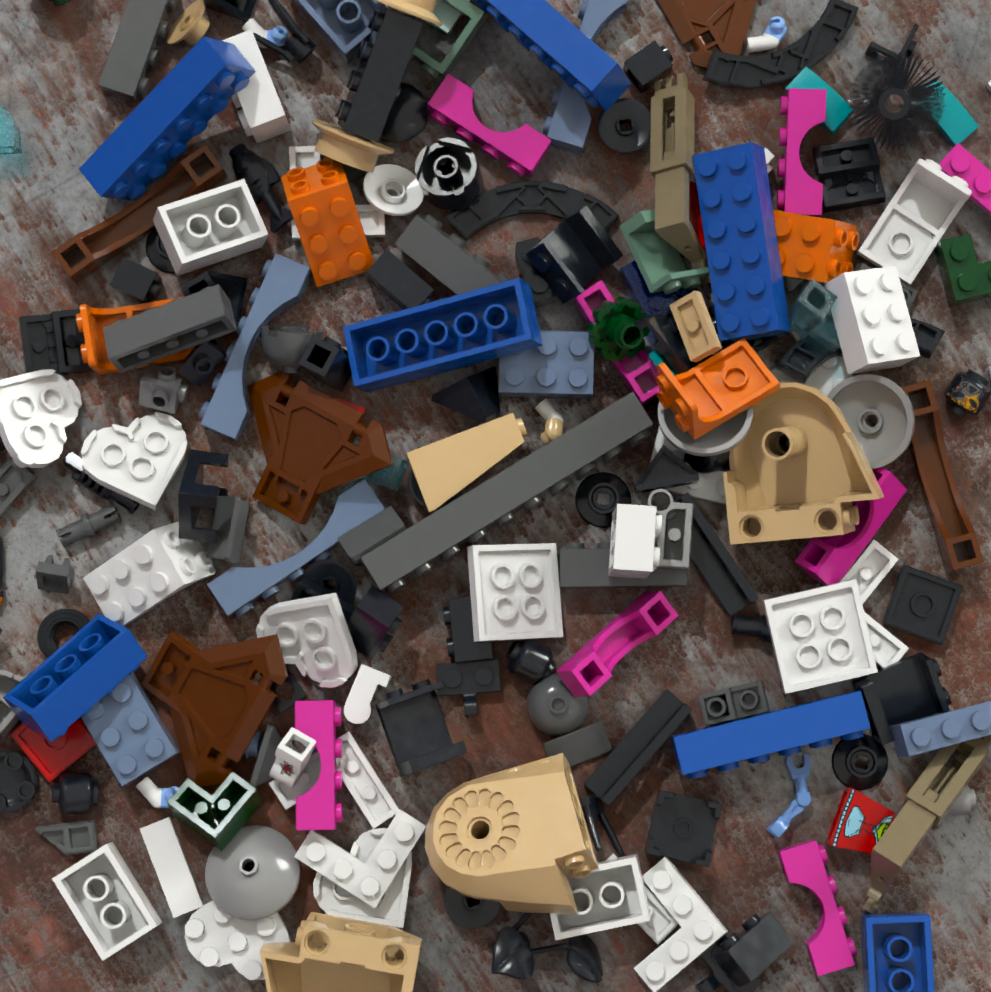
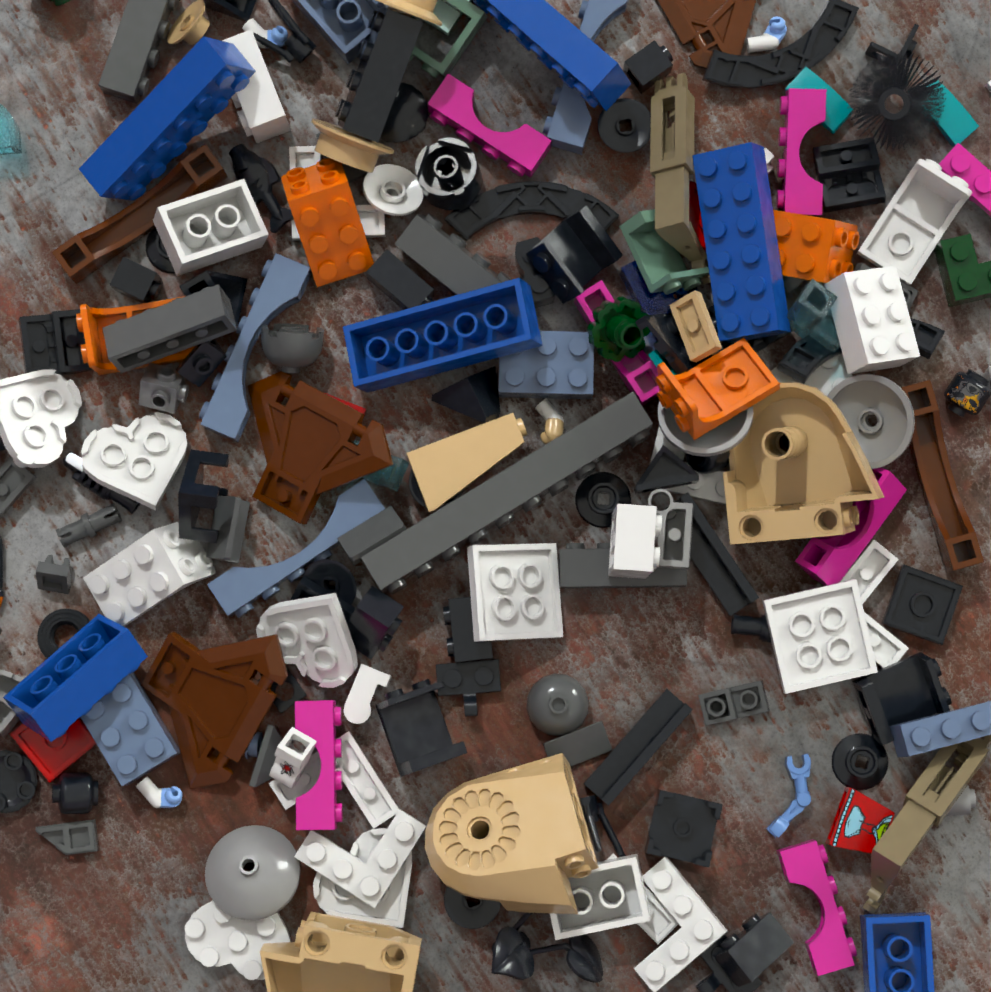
white brick [52,842,163,961] -> none
white tile [140,816,204,918] -> none
dark green brick [167,771,262,852] -> none
black brick [298,336,352,392] -> none
black head [506,639,555,684] -> none
dark pink arch [556,591,679,697] -> none
blue brick [669,691,871,779] -> none

